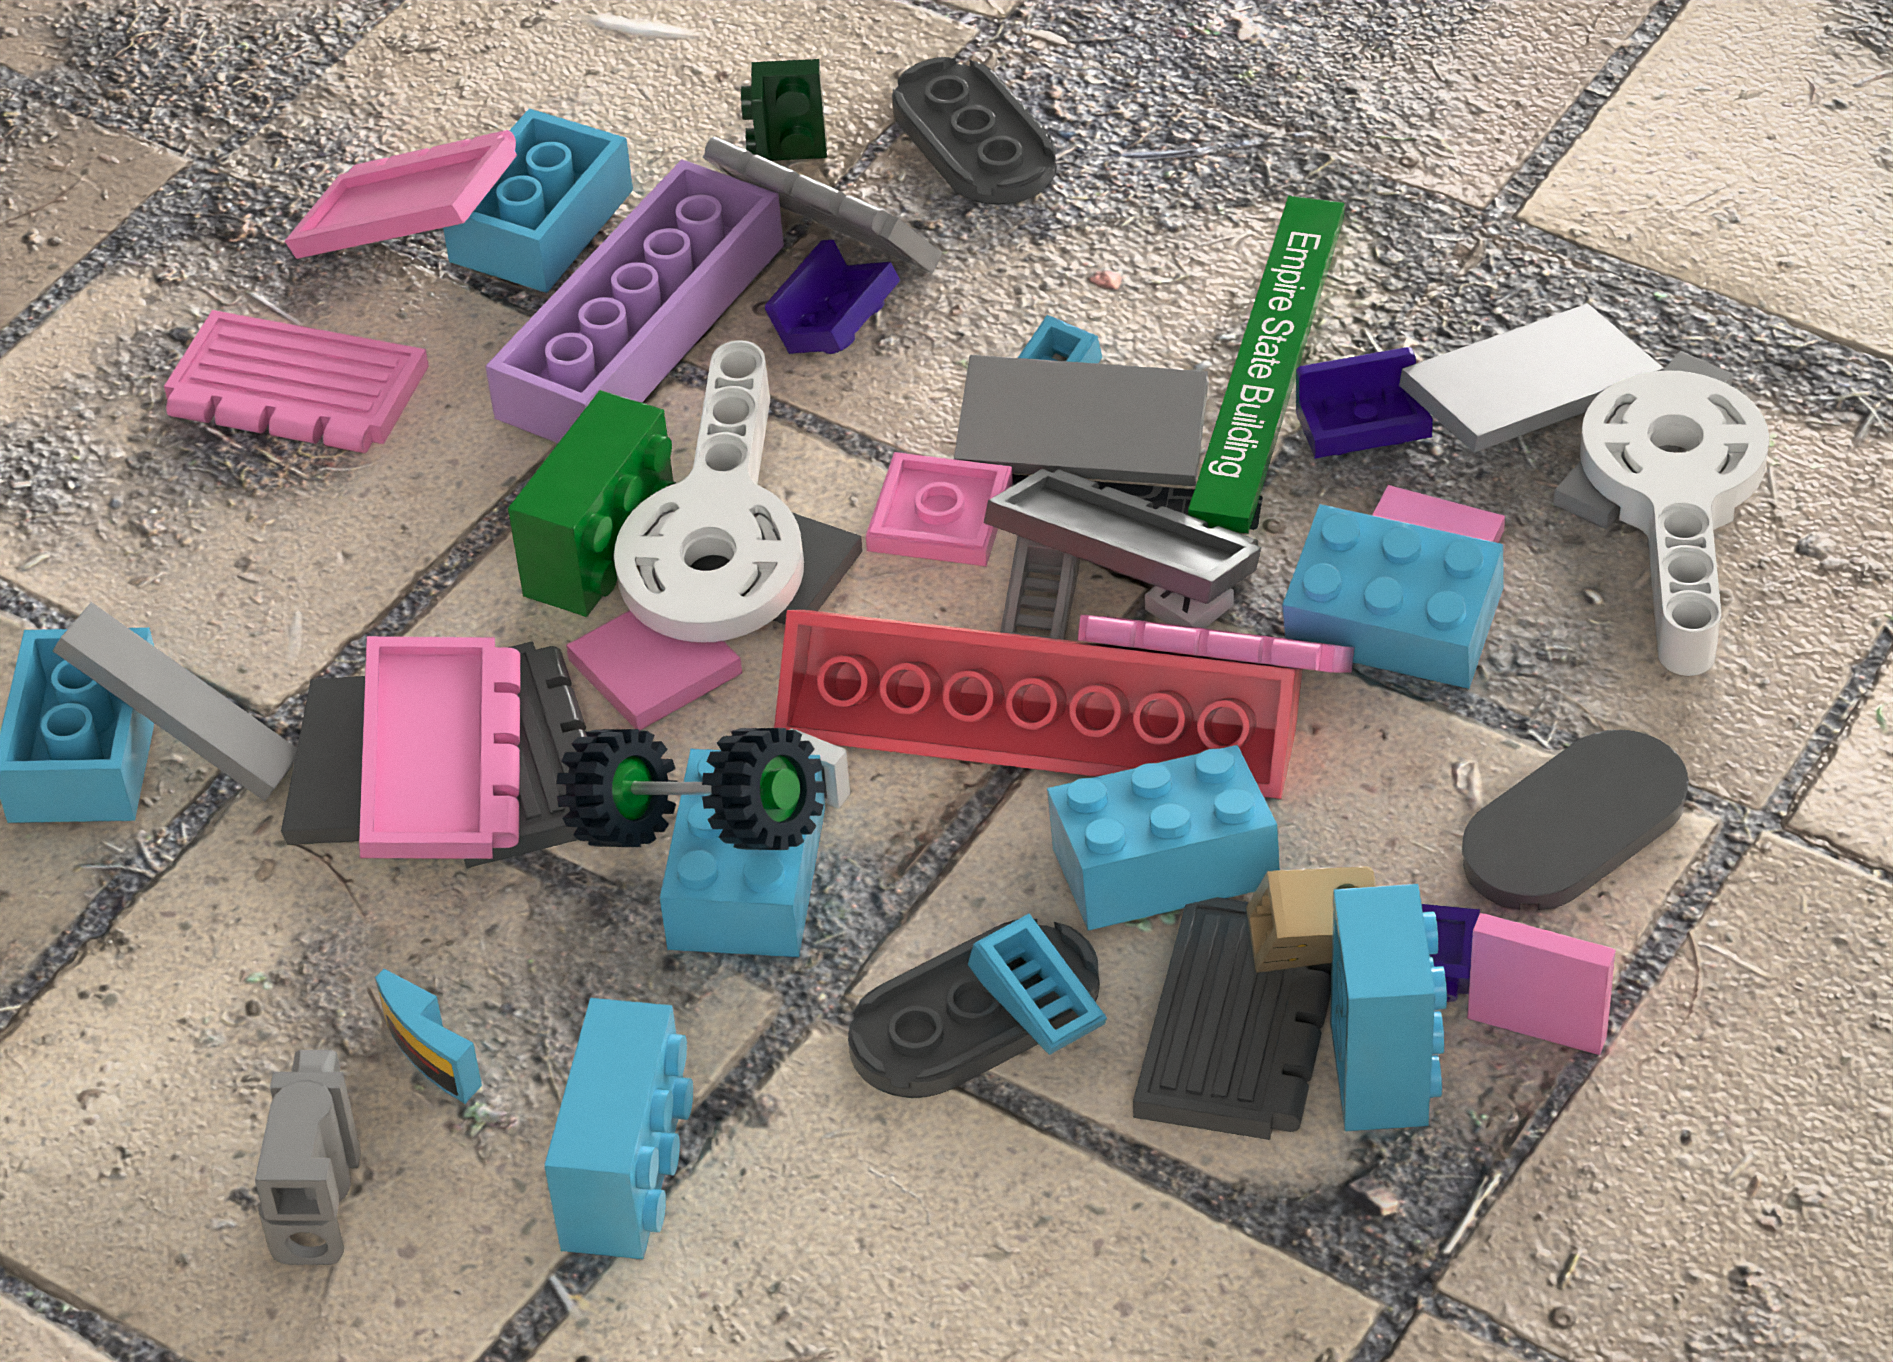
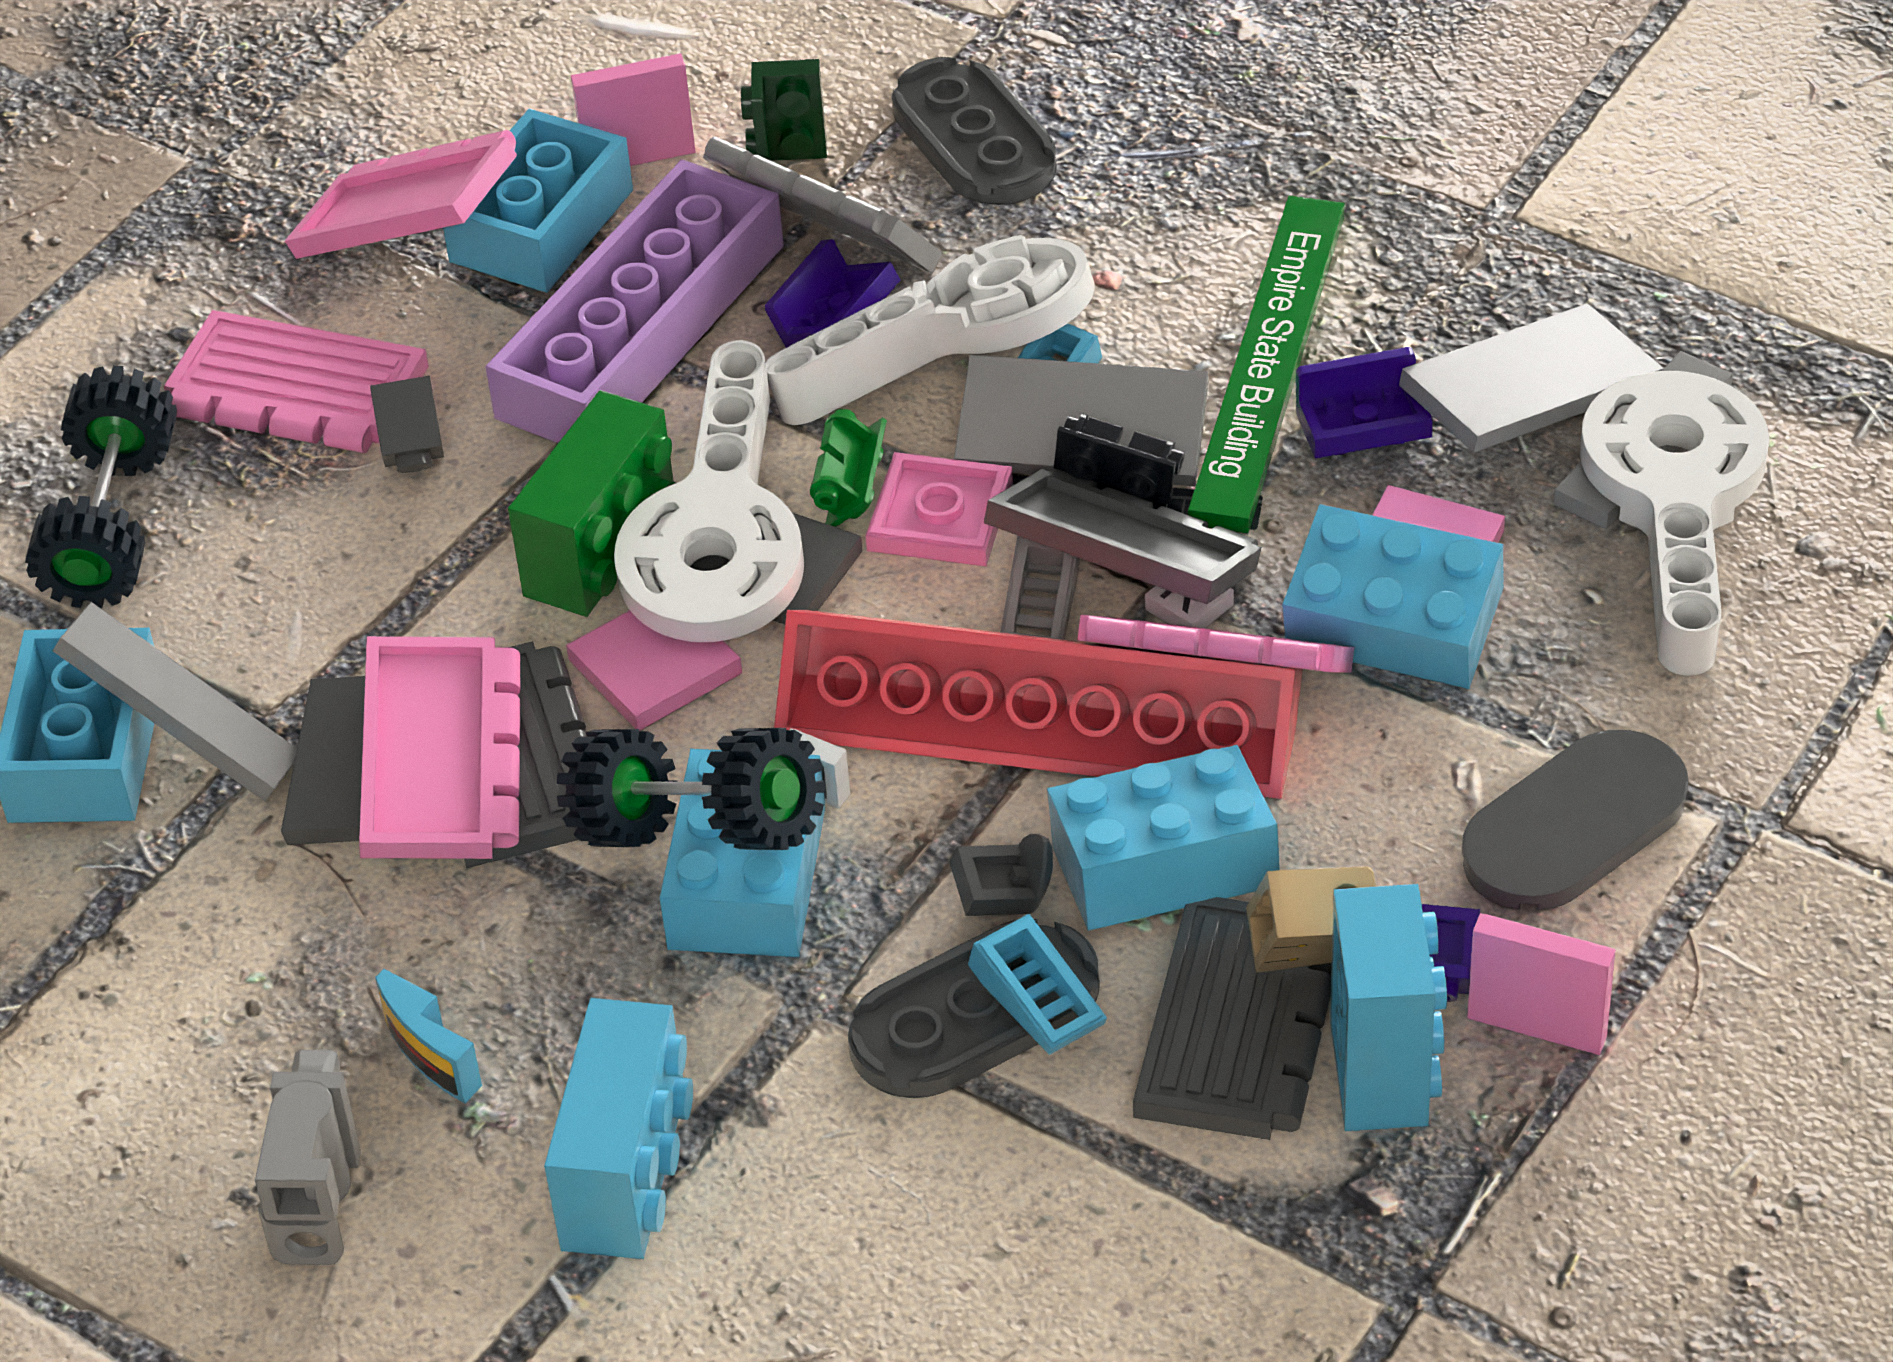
none -> black axle [25,365,177,609]
none -> dark grey brick [370,376,444,473]
none -> bright pink tile [571,53,696,166]
none -> white beam [765,235,1095,425]
none -> green hinge [810,409,887,527]
none -> dark grey plate [949,834,1053,916]
none -> black hinge [1054,413,1185,504]

